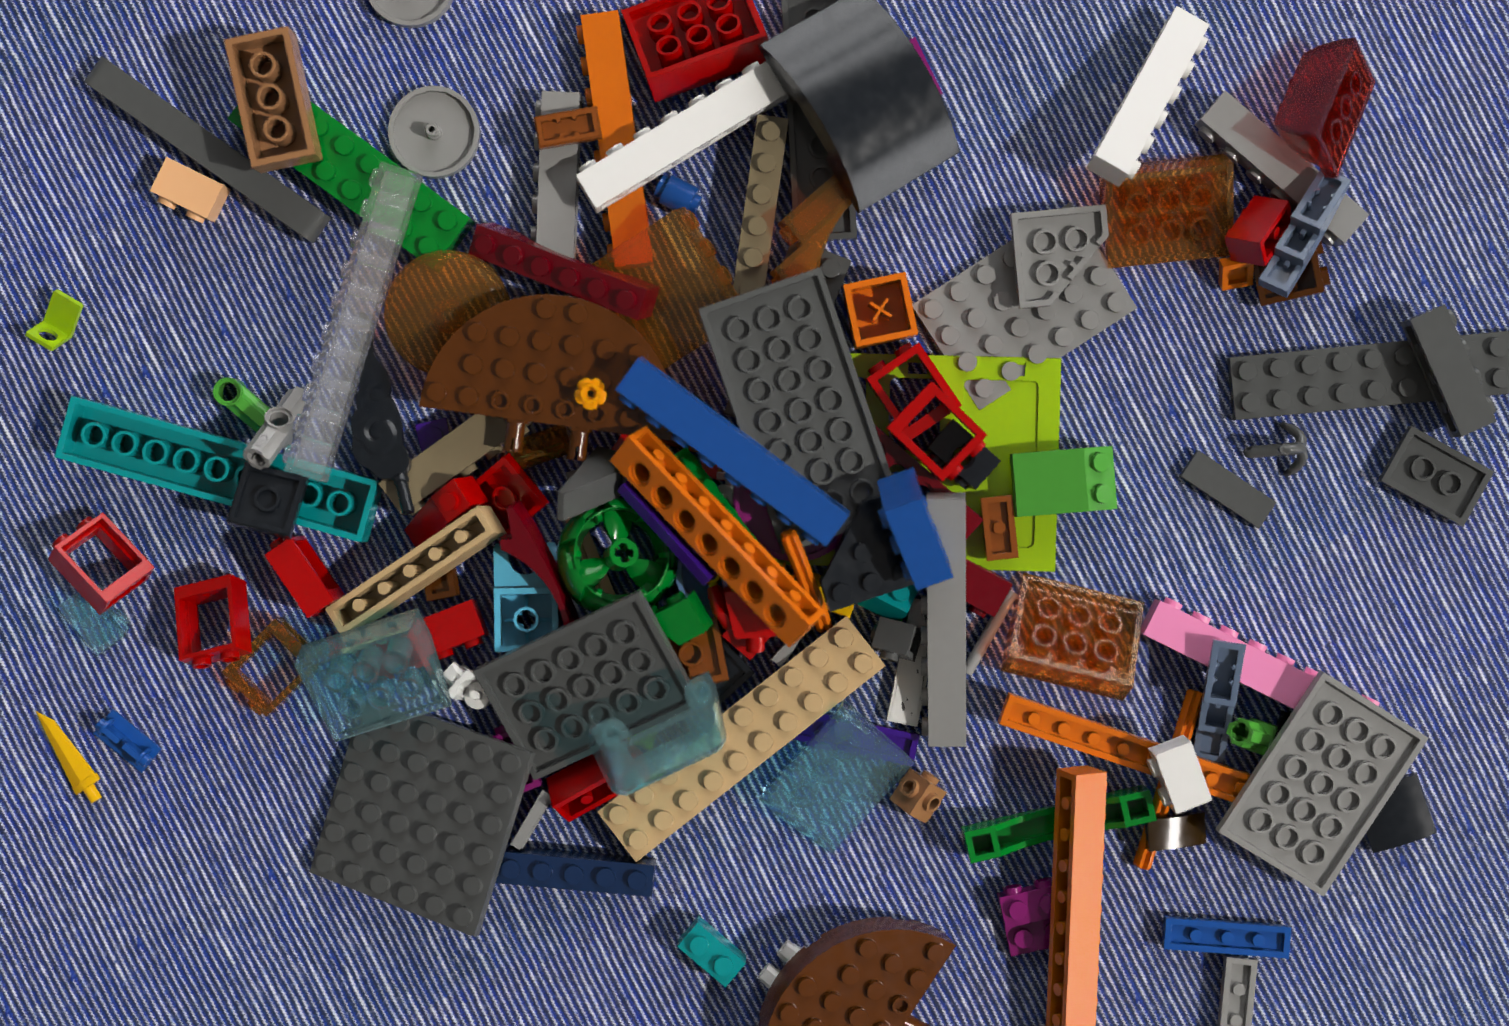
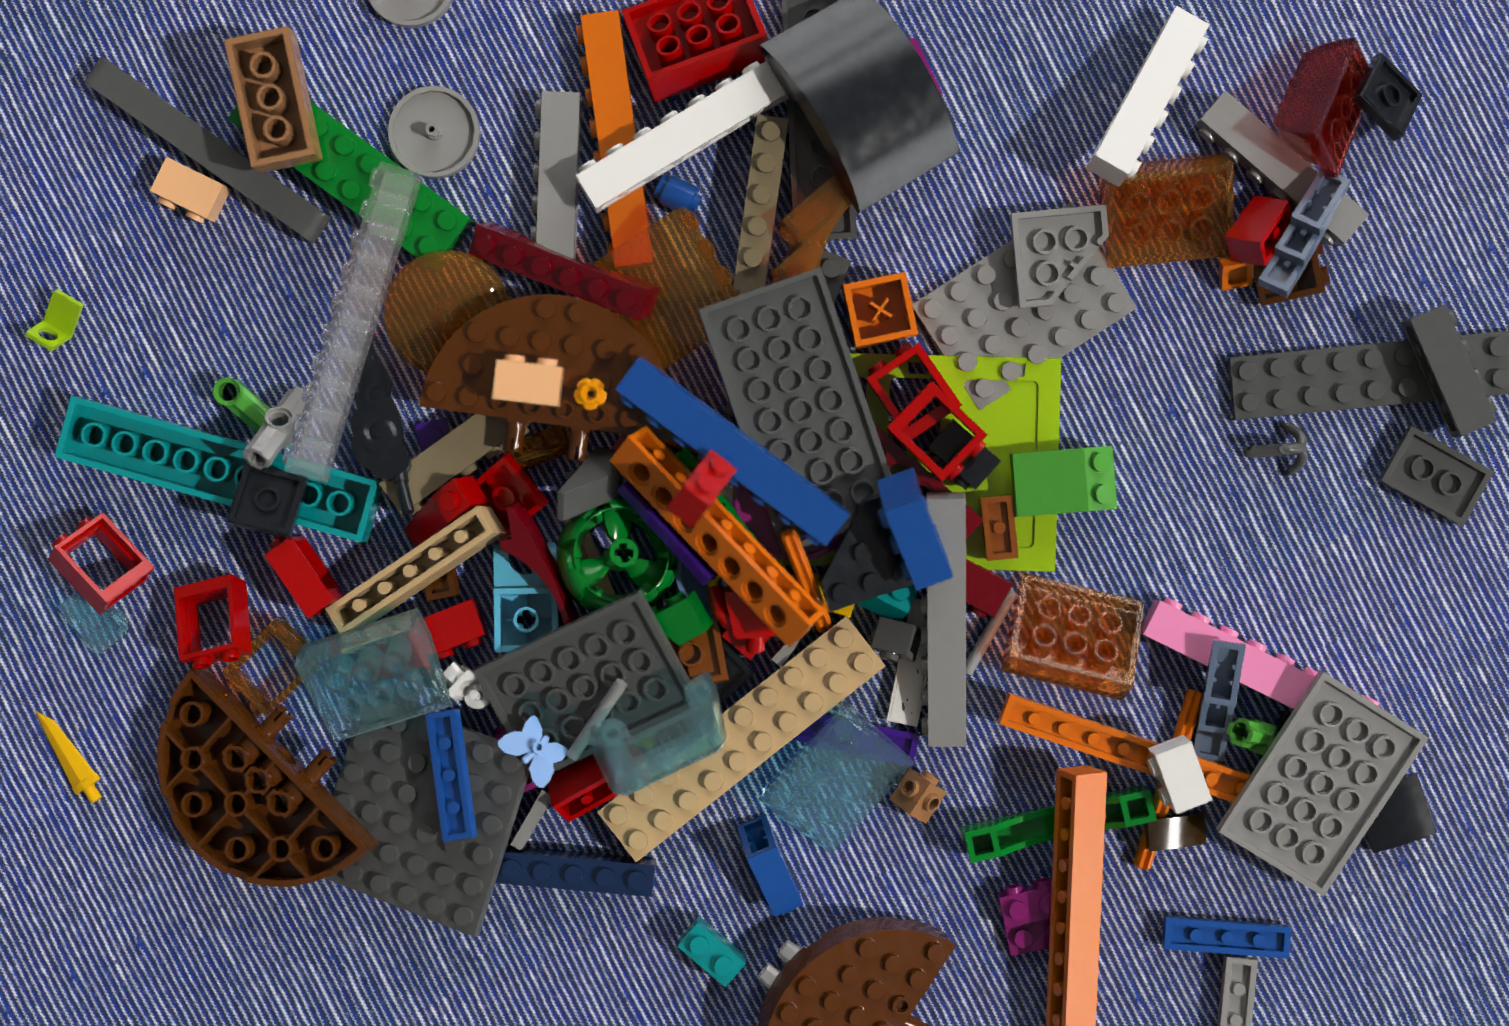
blue hinge [93,709,162,773] -> none
dark orange plate [534,106,603,150] -> none
dark grey tile [1179,450,1277,528] -> none
none -> reddish brown brick [157,668,380,887]
none -> blue plate [425,709,477,842]
none -> light nougat brick [492,354,564,407]
none -> light blue piece [498,716,568,788]
none -> light grey bar [567,678,627,761]
none -> red brick [666,449,737,528]
none -> blue slope [737,814,803,917]
none -> black tile [1352,53,1422,141]

